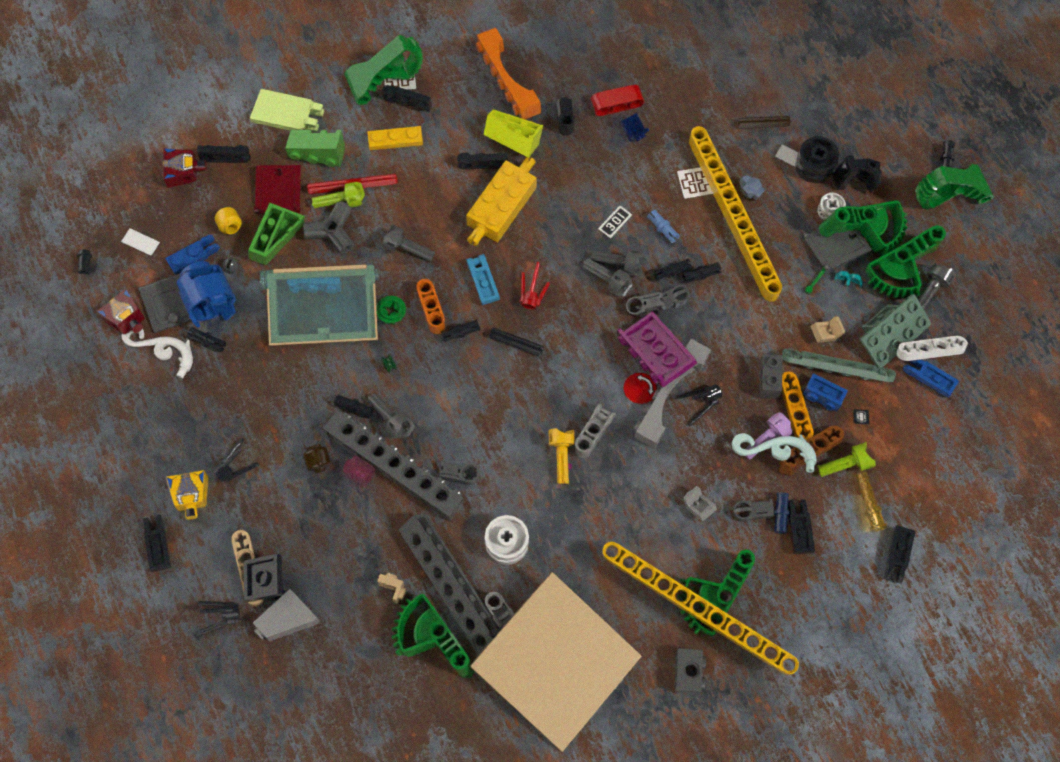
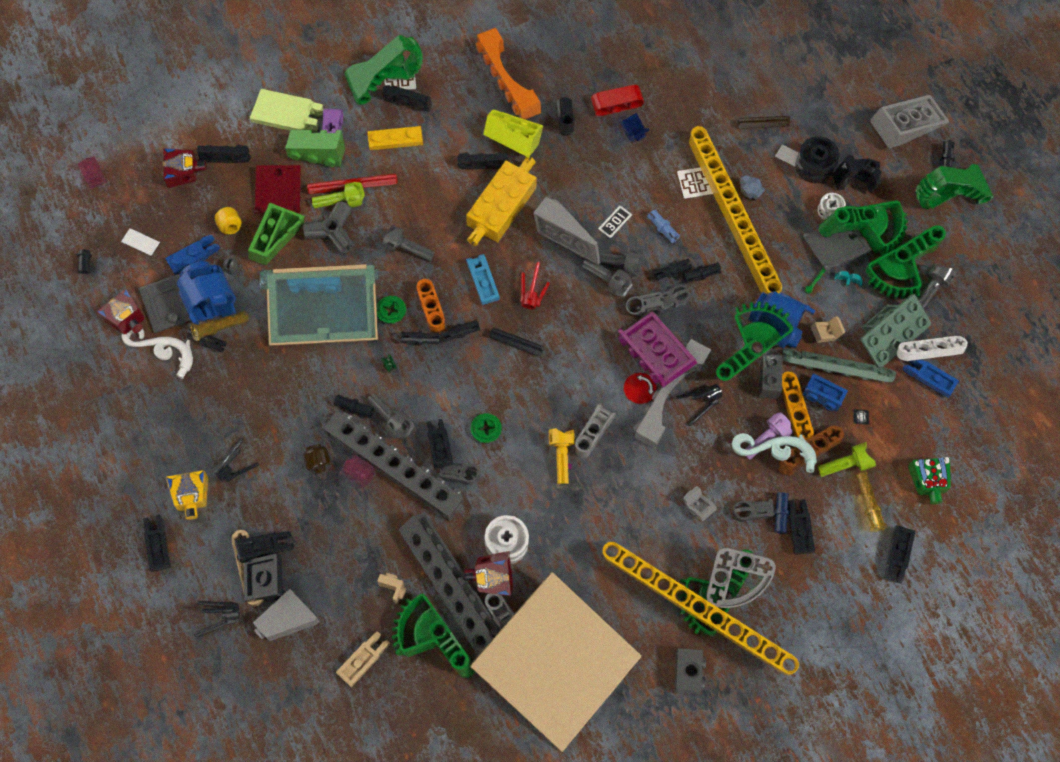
none -> clear pink brick [77,156,107,189]
none -> clear yellow pin [190,310,249,341]
none -> black hinge [235,531,294,562]
none -> medium lavender piece [322,109,343,133]
none -> tan hinge [336,632,390,688]
none -> black pin [401,330,439,345]
none -> black hinge [426,419,454,469]
none -> torso [465,551,514,596]
none -> green gear [471,413,502,444]
none -> light grey slope [534,197,600,265]
none -> light grey beam [706,547,776,608]
none -> green arm [716,301,794,381]
none -> blue piece [748,291,815,349]
none -> light grey slope [870,95,949,148]
none -> torso [908,457,951,505]

